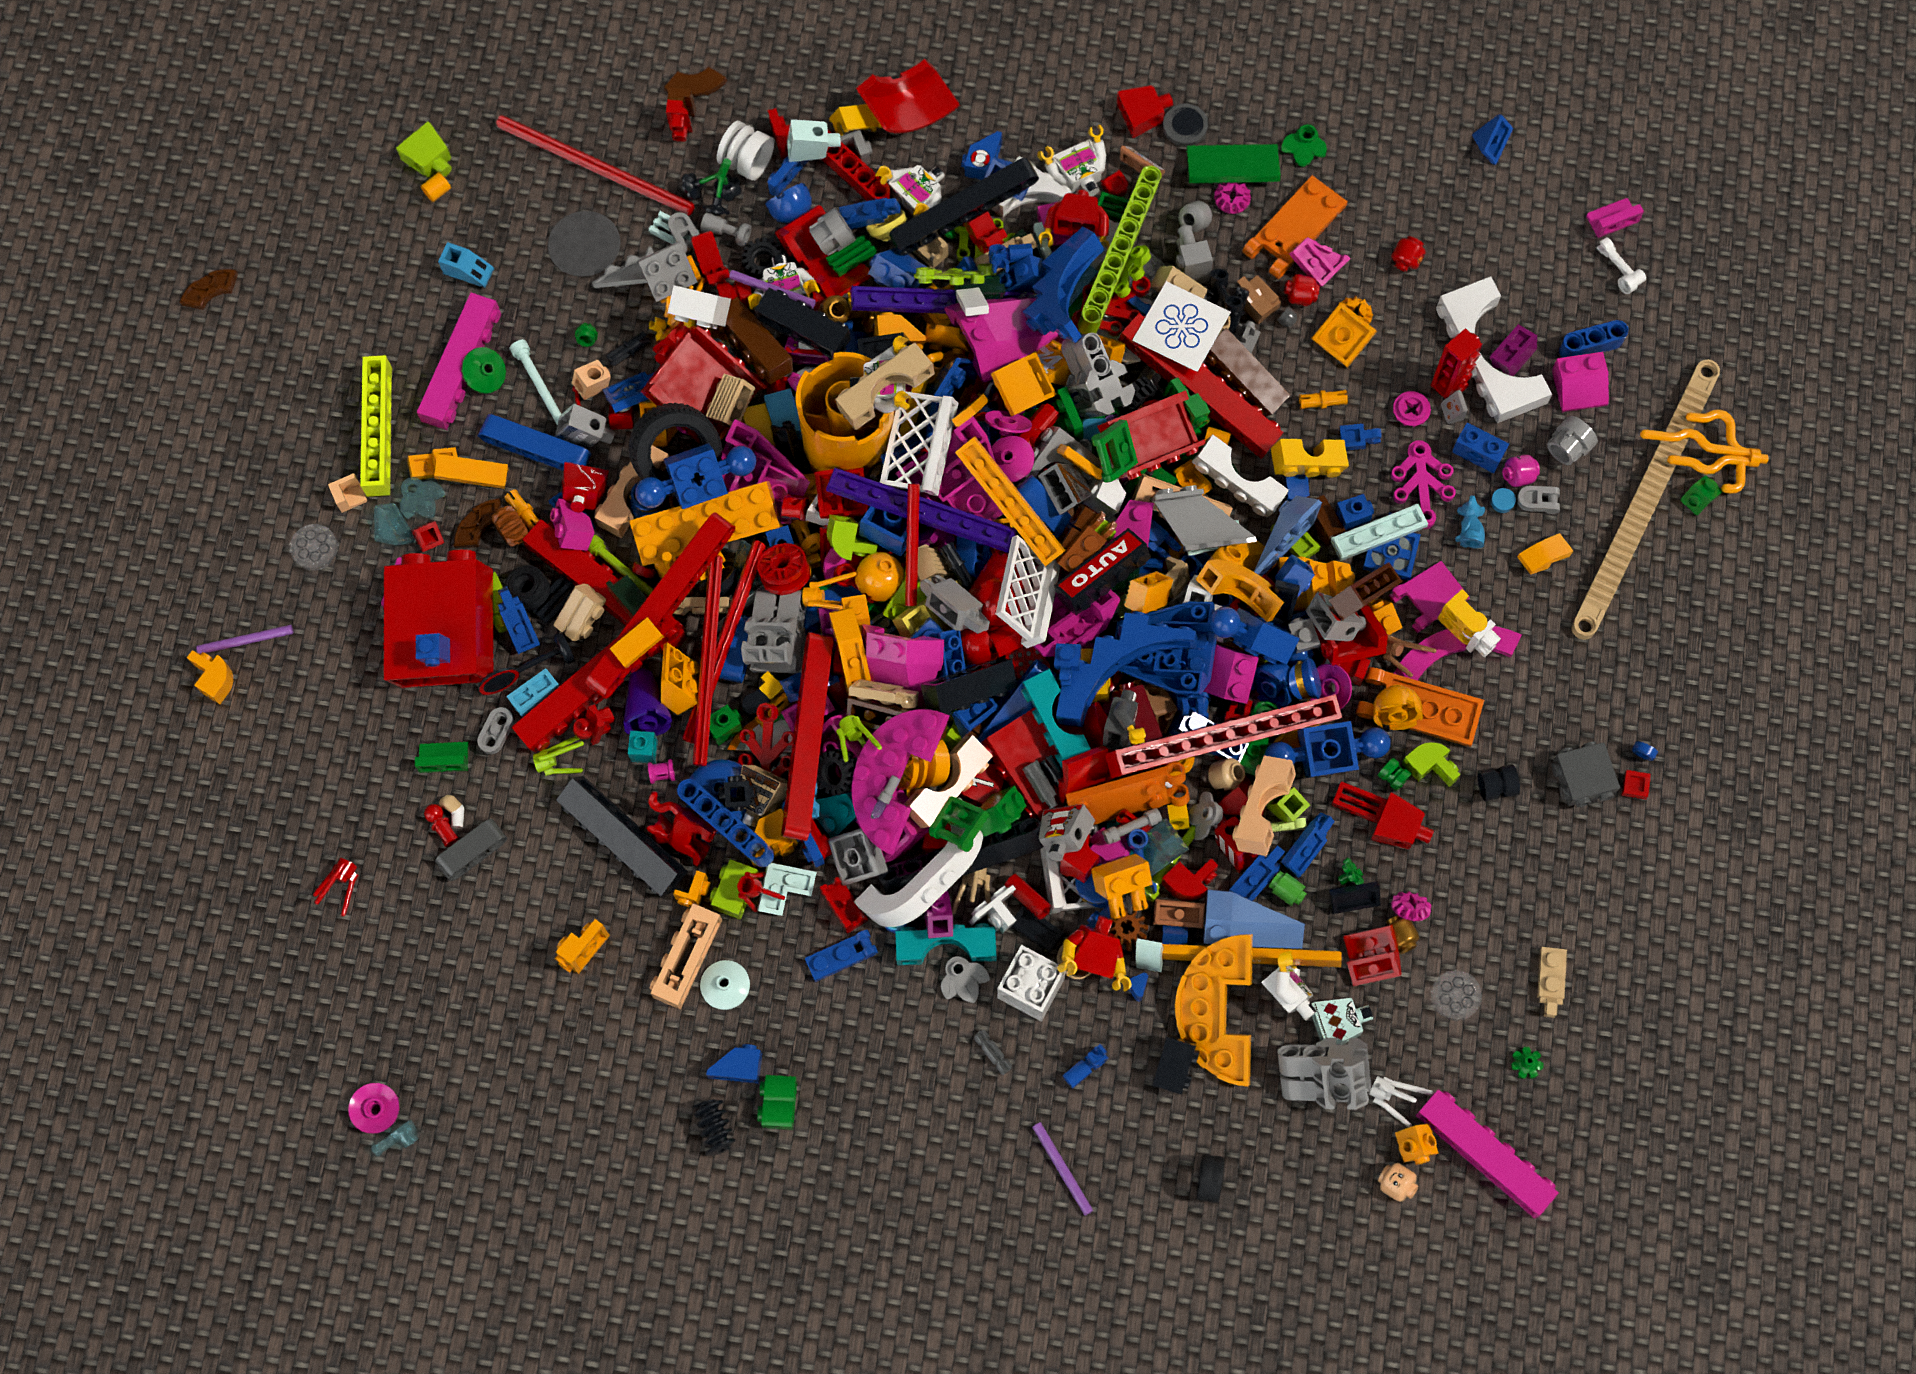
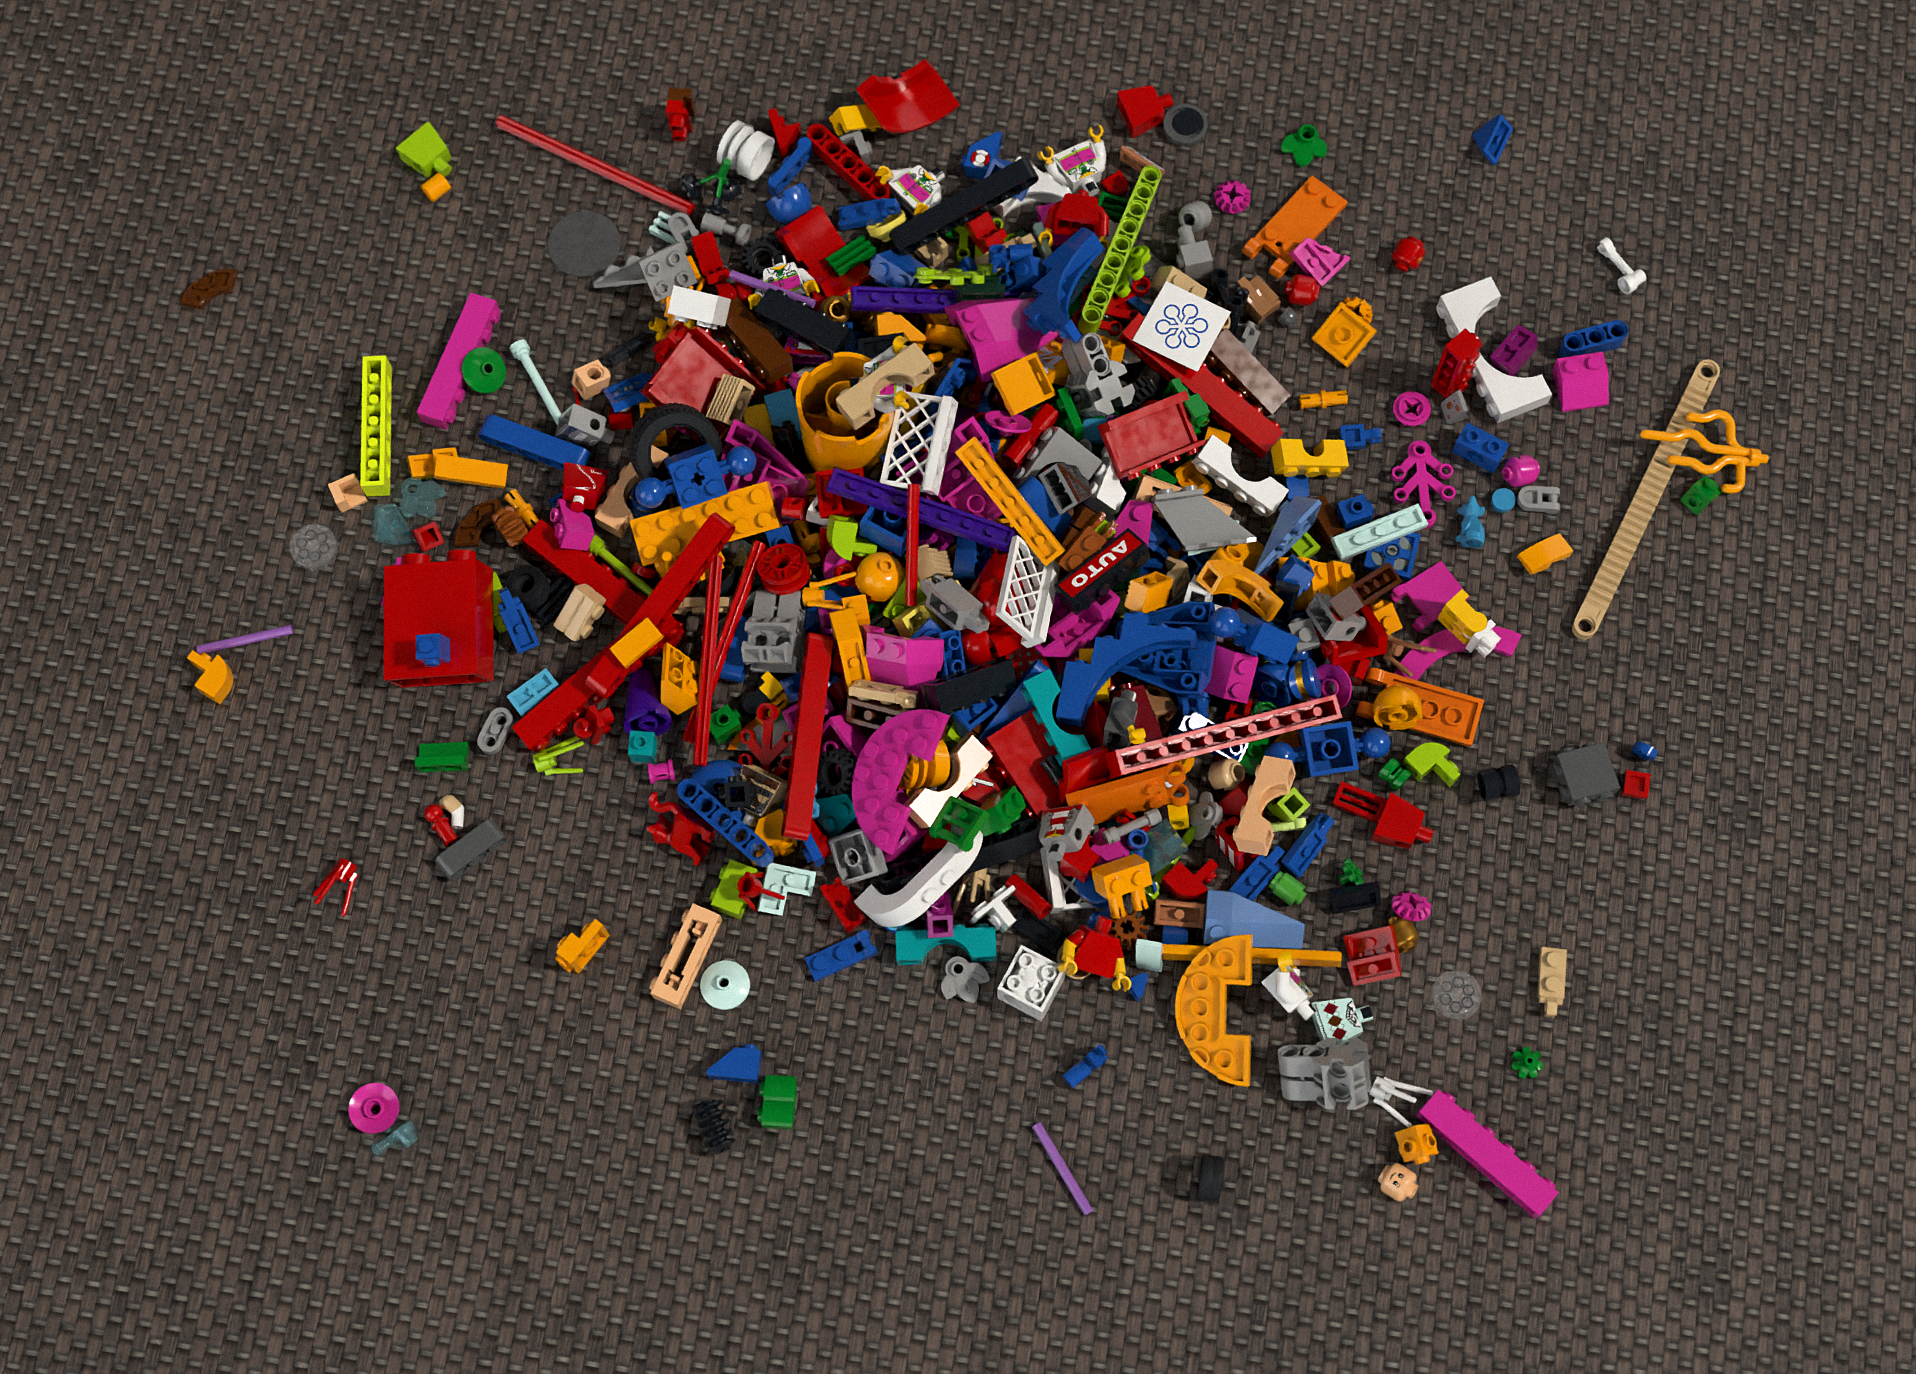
dark azure slope [438,242,494,288] -> none
black piece [478,631,575,695] -> none
black brick [556,776,688,896] -> none
green plate [575,323,598,347] -> none
clear green panel [606,575,647,618] -> none
reddish brown tile [664,67,727,96] -> none
light orange bracket [673,871,710,907] -> none
light aqua torso [787,120,841,162] -> none
light grey piece [809,207,856,256] -> none
lime plant [836,715,882,762] -> none
light grey piece [870,775,901,819] -> none
black axle [939,542,974,589] -> none
light orange tile [952,393,989,427] -> none
white tile [956,288,989,316] -> none
dark grey axle [974,1030,1012,1075] -> none
dark pink dish [991,436,1035,483] -> none
dark grey cylinder [1022,760,1058,809] -> none
blue plate [1054,643,1081,686] -> none
light orange tile [1056,444,1103,480] -> none
green plate [1091,419,1138,483] -> none
black brick [1152,1034,1200,1095] -> none
green tile [1187,144,1281,183] -> none
light grey piece [1546,416,1598,465] -> none
dark pink panel [1586,198,1644,238] -> none

